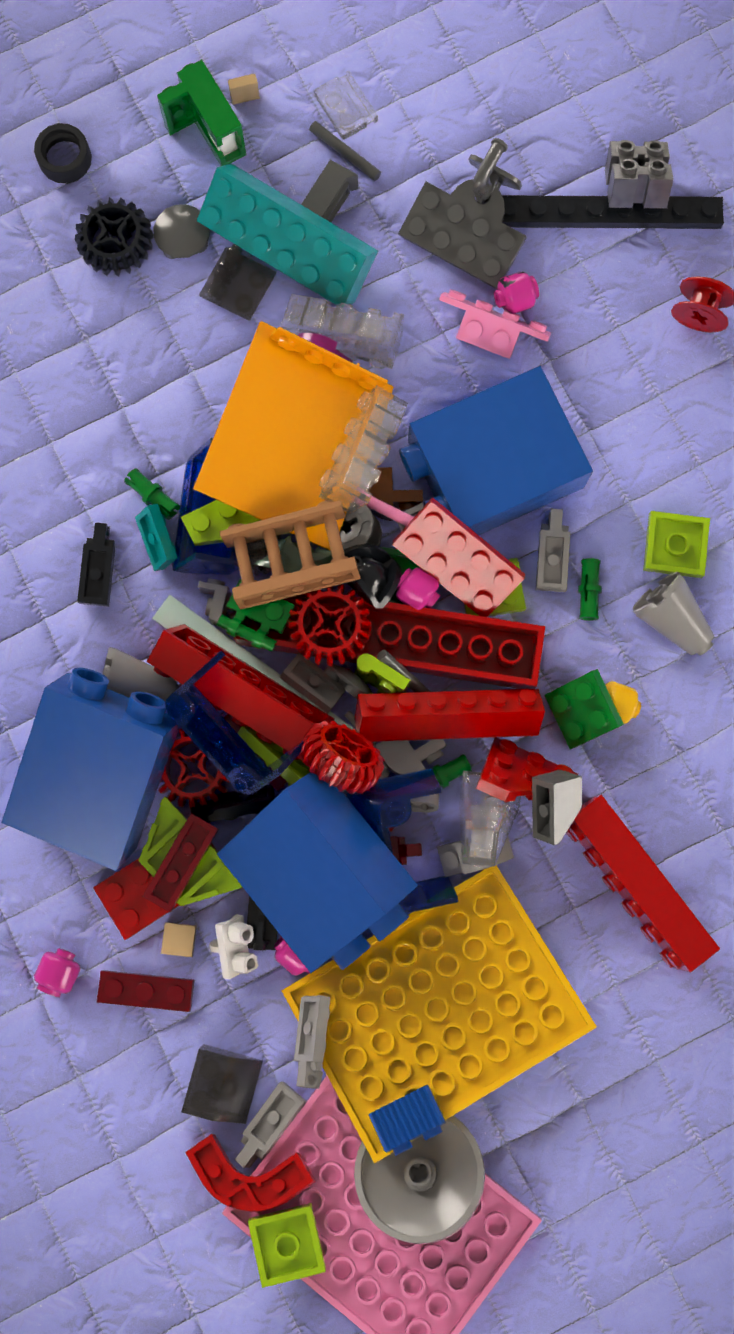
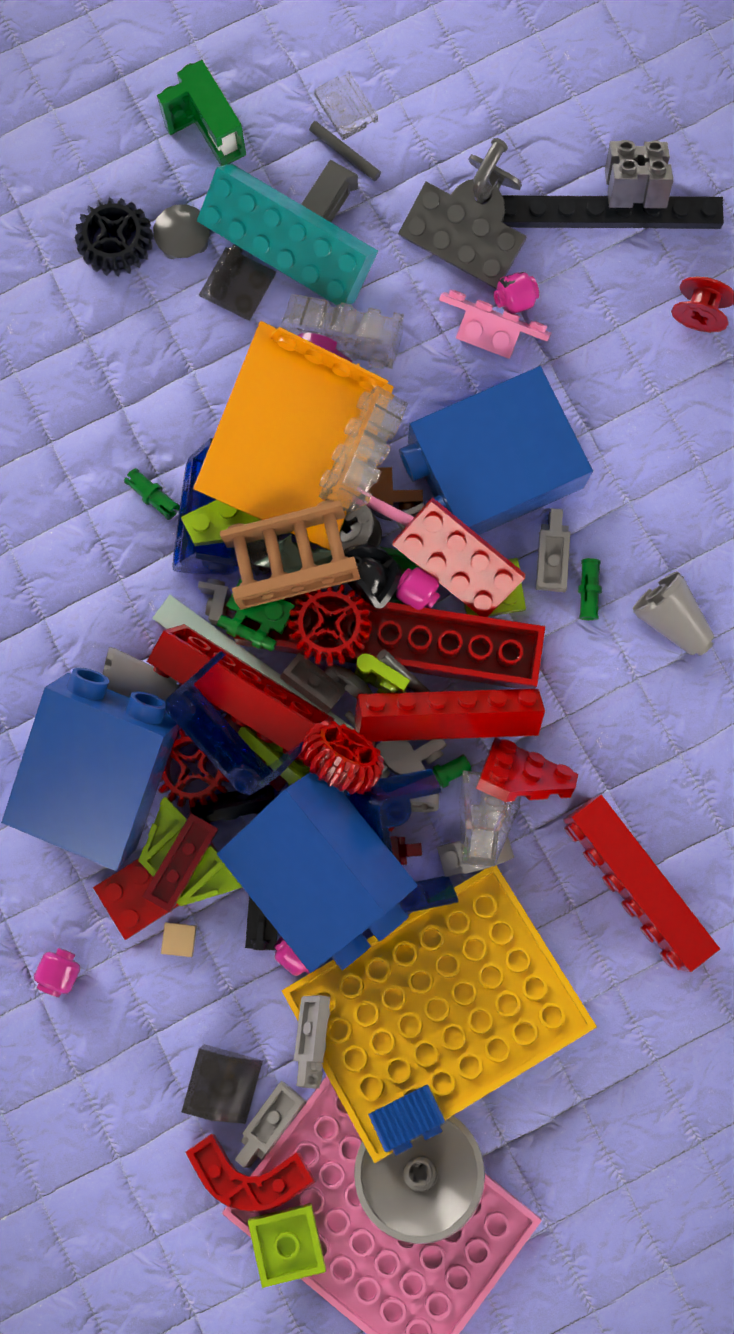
black tyre [34,123,92,184] -> none
black hinge [77,523,115,607] -> none
dark red plate [97,970,195,1012] -> none
teal plate [135,504,177,571] -> none
white hips [209,914,258,980] -> none
tan tile [228,74,260,105] -> none
dark grey slope [532,770,582,845] -> none
green plate [544,669,624,749] -> none
yellow head [605,681,641,724] -> none
lime plate [643,511,710,578] -> none

